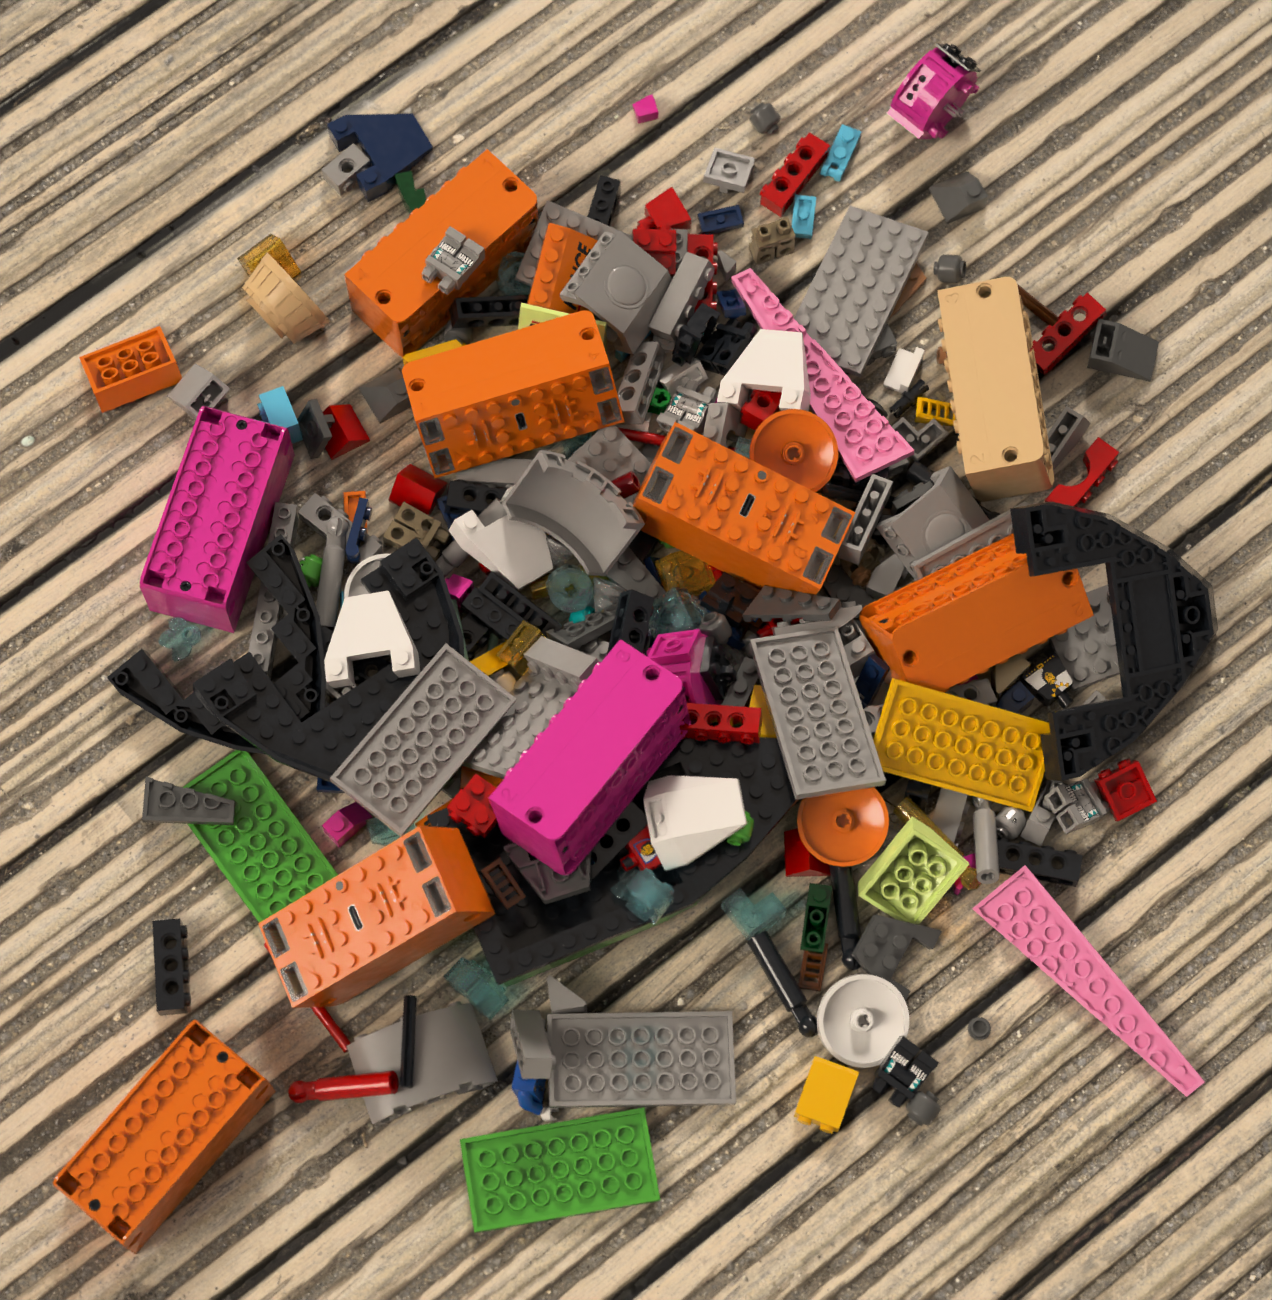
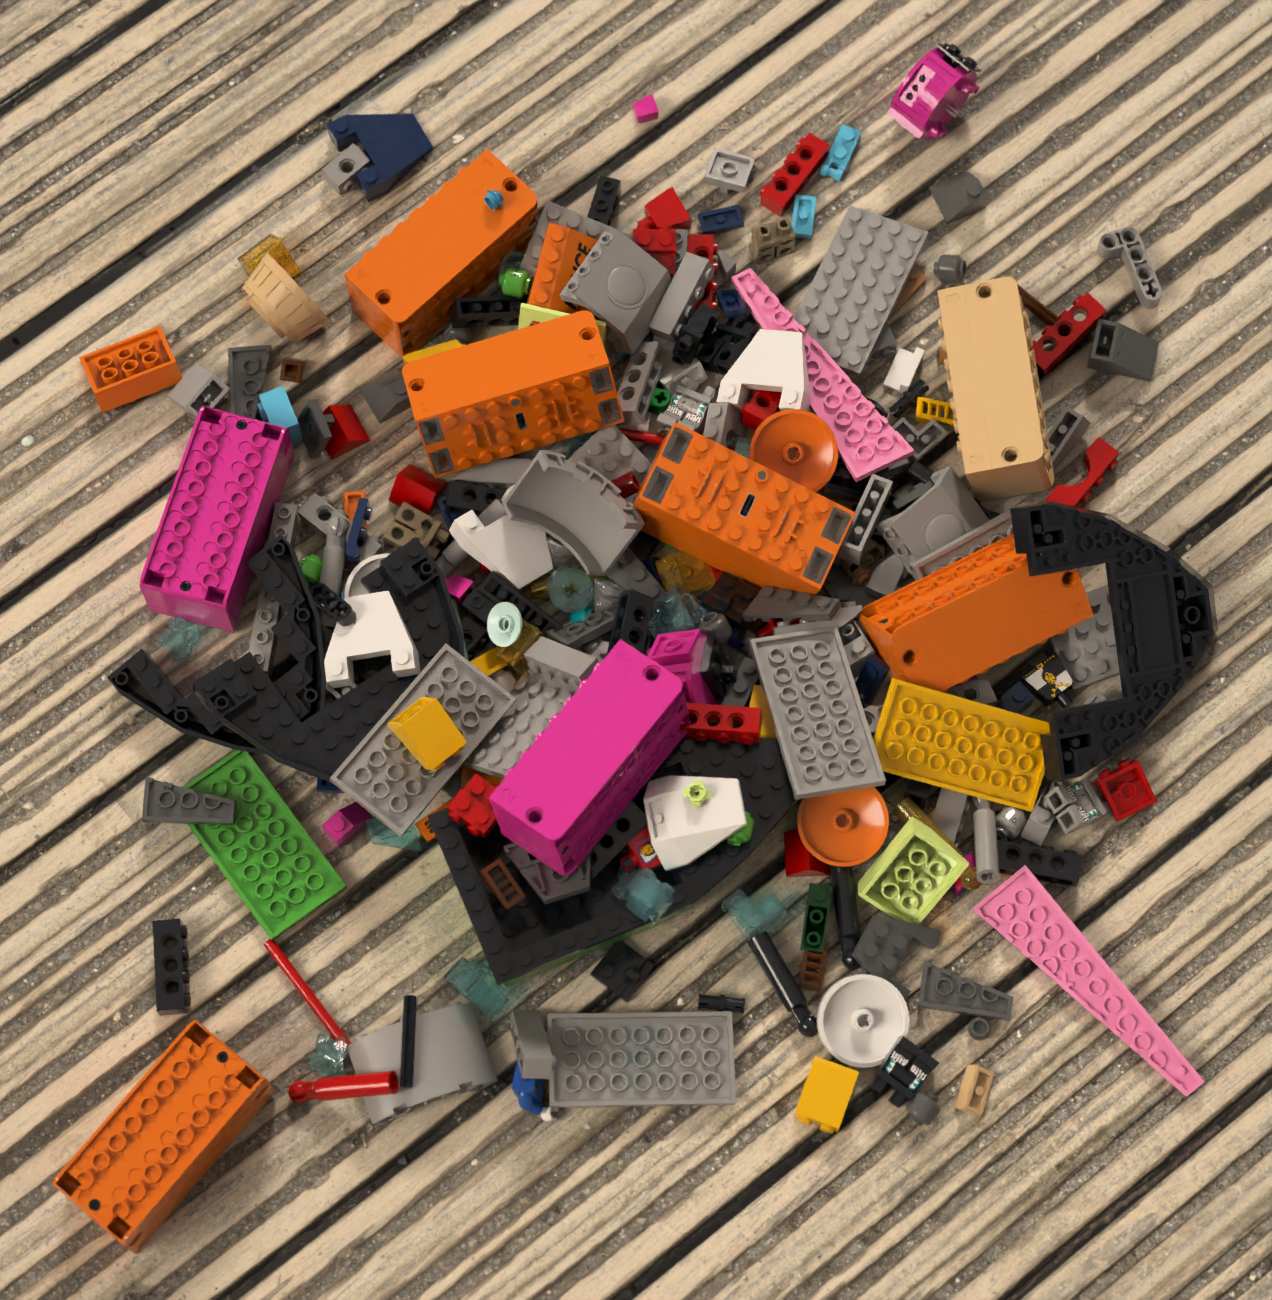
orange piece [258,826,495,1008] -> none
dark green slope [395,171,426,214] -> none
light grey hips [421,226,485,295] -> none
bright green plate [460,1107,660,1233] -> none
light grey slope [547,975,588,1014] -> none
dark grey head [749,102,781,135] -> none
dark tan slope [991,654,1031,706] -> none
none -> dark grey wing [228,345,272,420]
none -> reddish brown slope [280,357,306,383]
none -> clear light blue plate [306,1034,348,1077]
none -> black beam [310,583,356,626]
none -> yellow slope [387,696,467,771]
none -> dark azure plate [484,190,504,210]
none -> light aqua dish [487,602,522,647]
none -> bright green head [498,267,532,298]
none -> black hinge [590,940,655,1003]
none -> yellowish green plate [683,780,711,808]
none -> black pin [698,994,745,1013]
none -> dark grey wing [918,961,1013,1021]
none -> tan slope [954,1065,995,1117]
none -> light grey beam [1097,227,1162,309]

